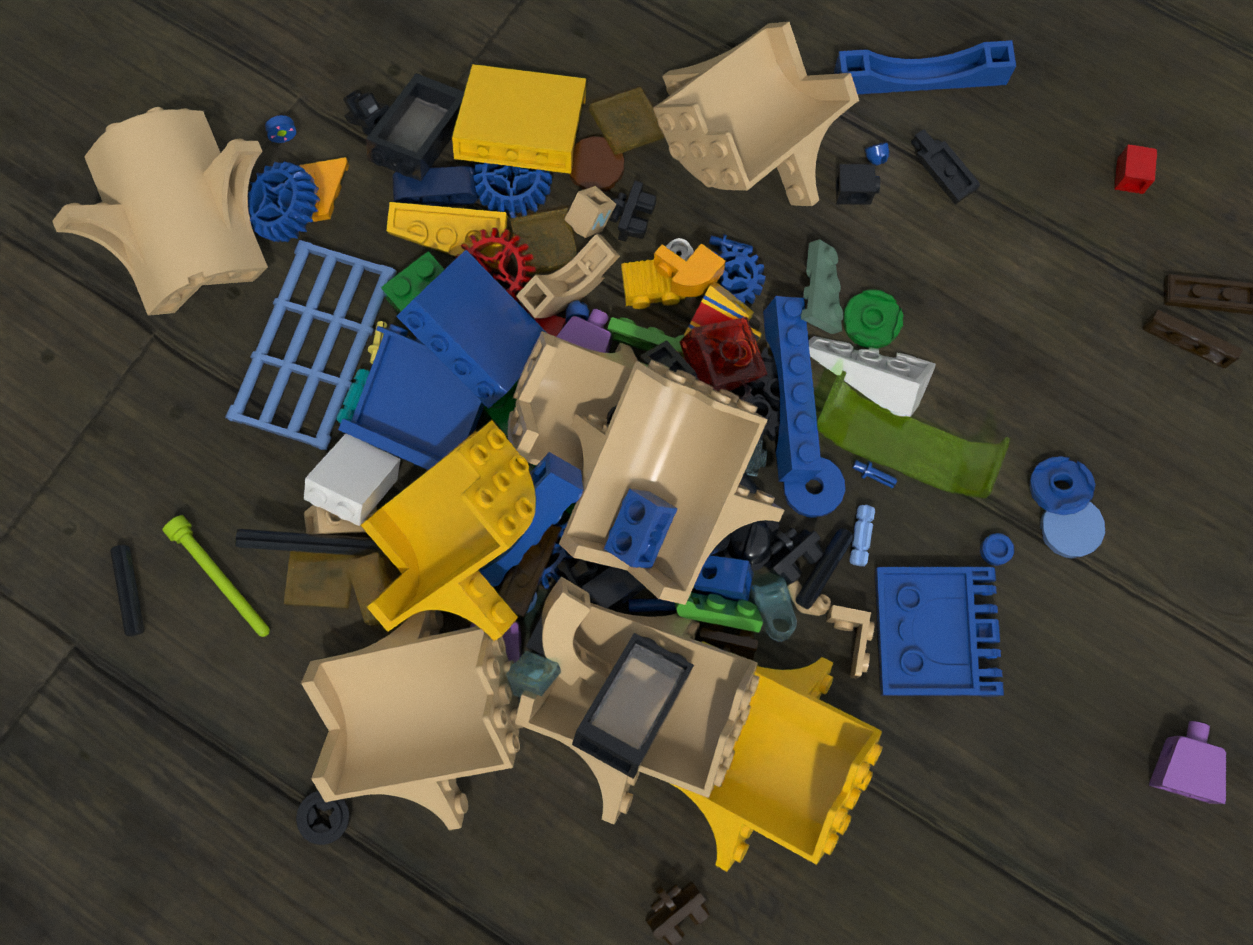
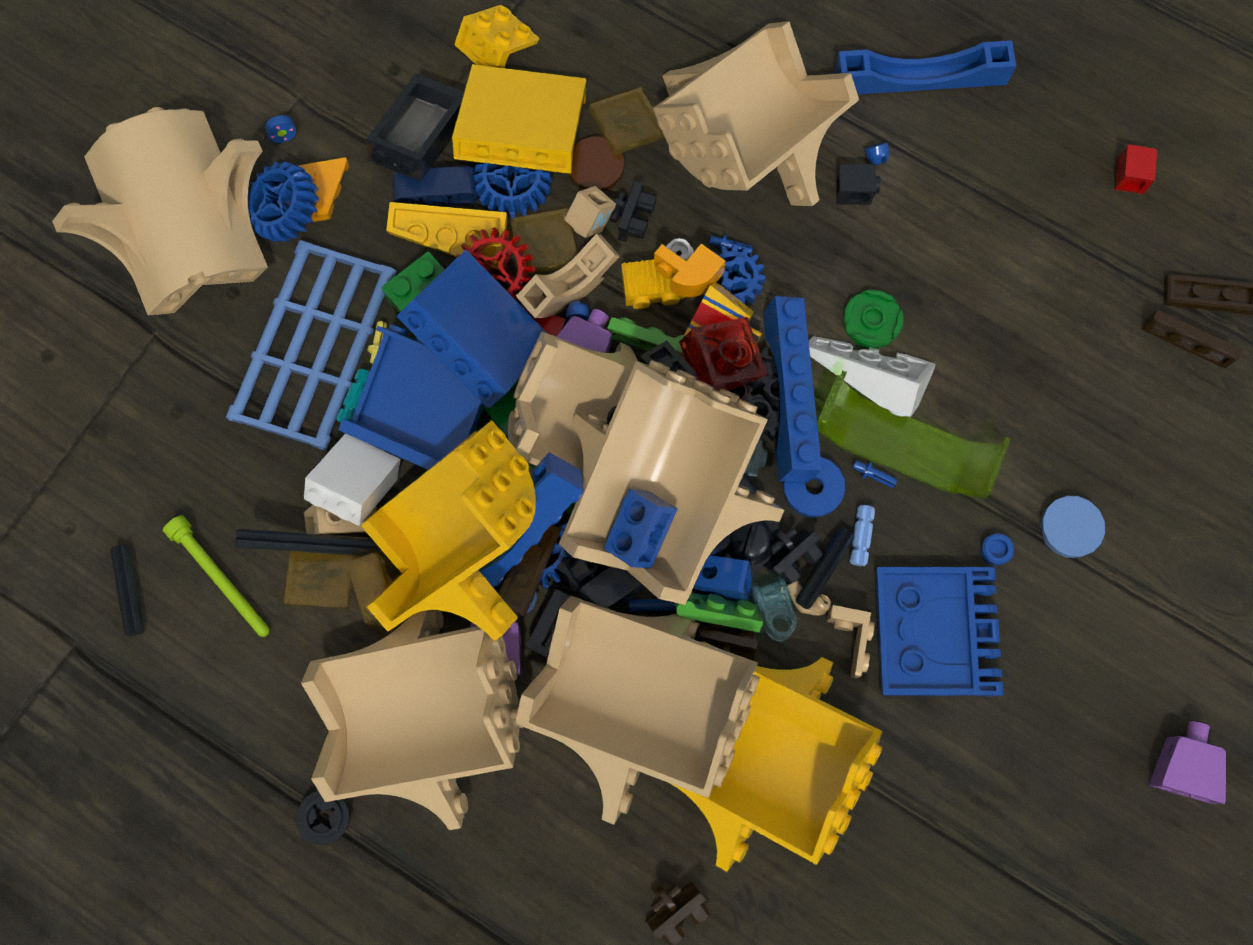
black hips [343,90,389,136] -> none
clear light blue bracket [506,651,561,698] -> none
tan arch [542,577,613,689] -> none
window [572,633,694,779] -> none
sand green wing [801,239,843,334] -> none
black hinge [911,129,980,205] -> none
blue tile [1029,456,1095,515] -> none
none -> yellow bracket [454,5,539,68]

